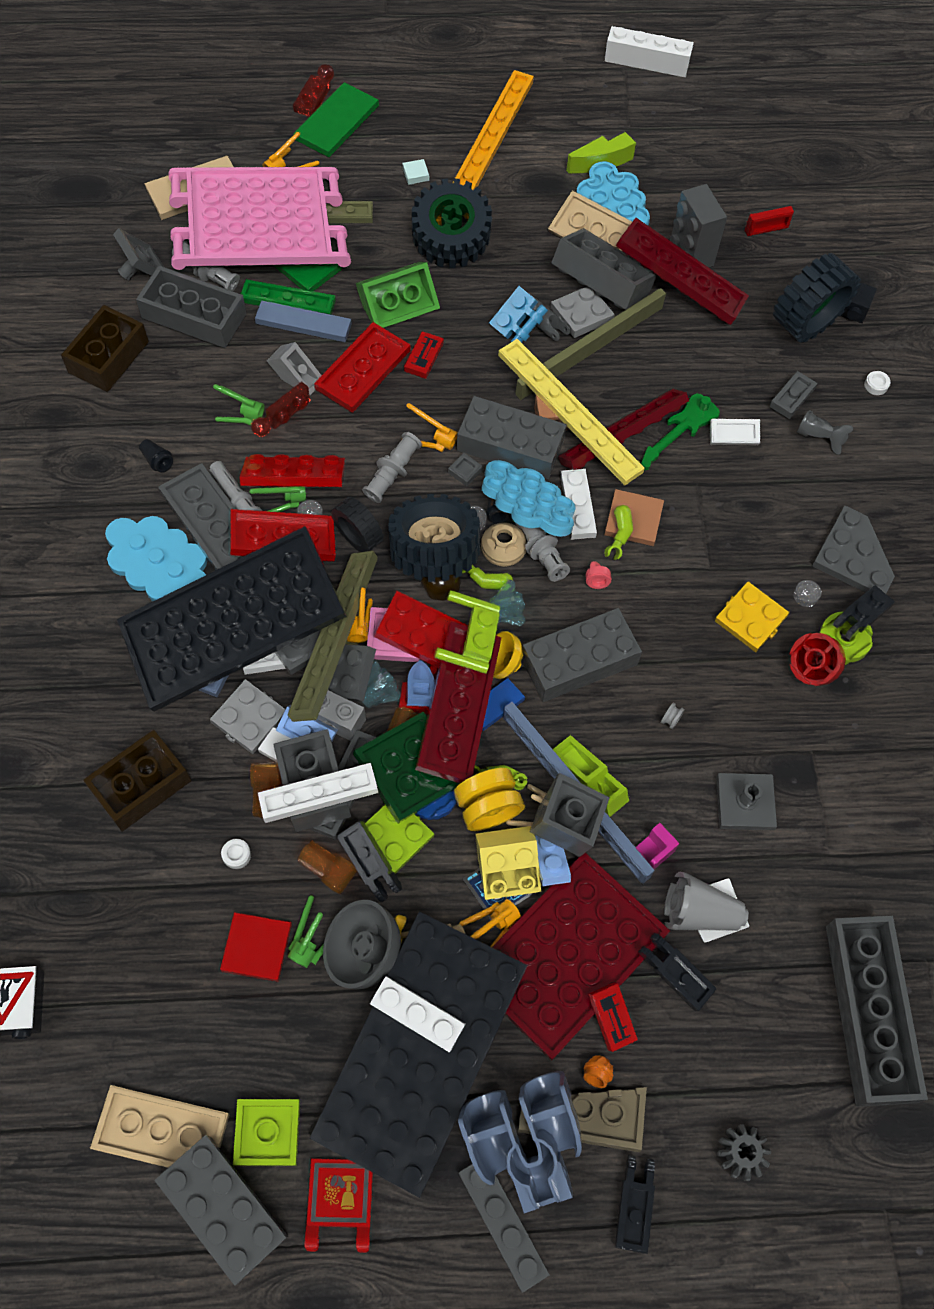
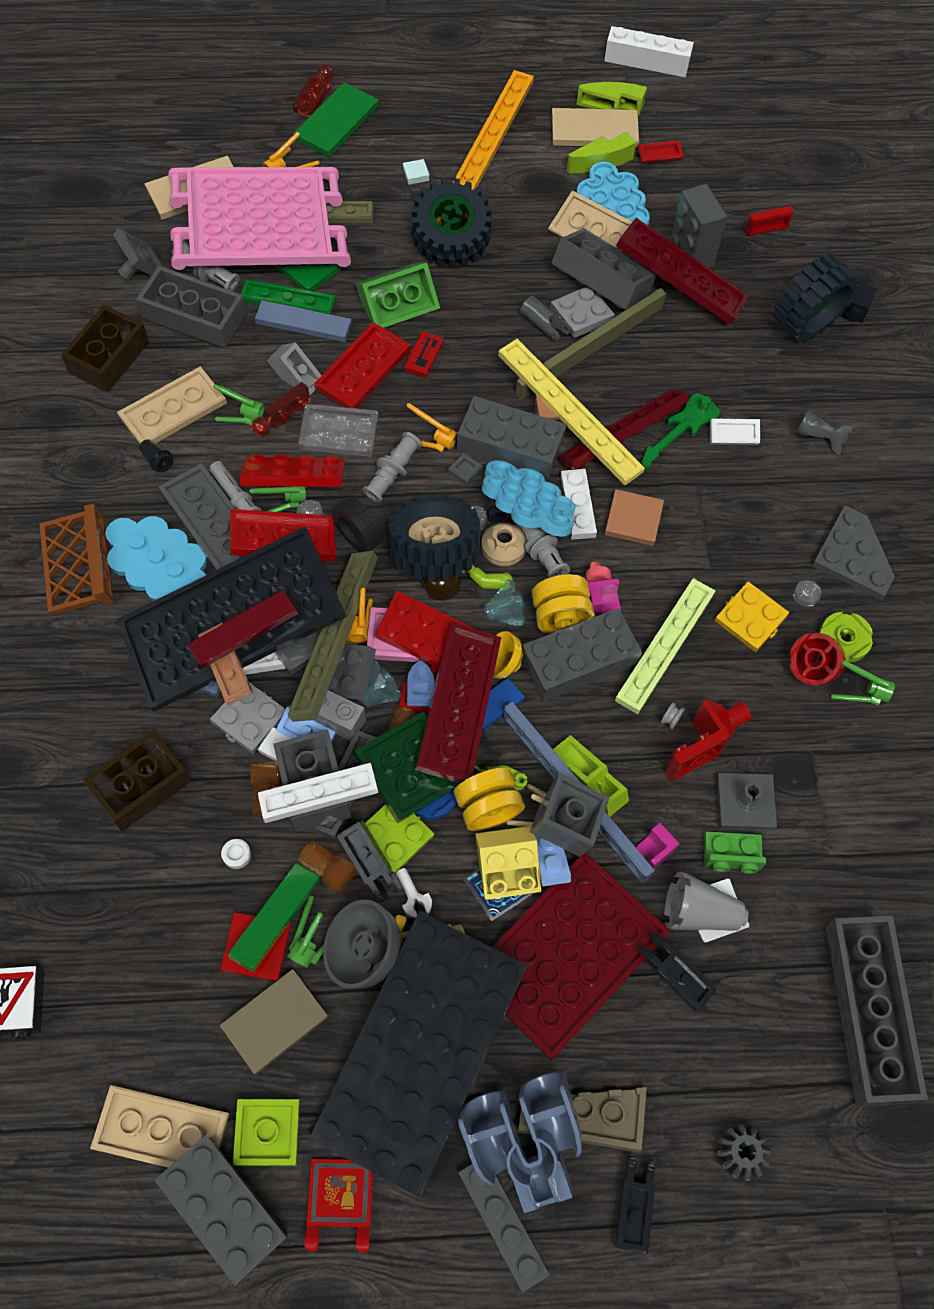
white plate [370,976,466,1052] -> none
lime plate [434,590,500,674] -> none
light orange plant [459,899,521,947] -> none
dark azure plate [489,286,548,343] -> none
orange plate [584,1055,613,1088] -> none
red tile [588,982,638,1052] -> none
lime arm [604,505,633,560] -> none
dark grey plate [770,371,817,419] -> none
black hinge [833,585,895,640] -> none
white tile [864,371,890,395] -> none
none -> dark orange fence [39,503,114,615]
none -> tan tile [117,366,227,445]
none -> dark red tile [188,590,298,669]
none -> nougat tile [198,623,254,706]
none -> dark tan tile [220,969,329,1076]
none -> green tile [228,863,320,973]
none -> clear plate [298,404,378,457]
none -> white bar [396,868,432,920]
none -> yellow wheel [532,574,595,634]
none -> tan tile [552,108,639,147]
none -> lime slope [577,82,647,115]
none -> dark pink panel [588,579,621,616]
none -> yellowish green plate [615,578,715,714]
none -> red tile [637,140,684,164]
none -> red plate [665,700,751,783]
none -> bright green bracket [704,832,766,874]
none -> bright green plant [831,660,895,706]

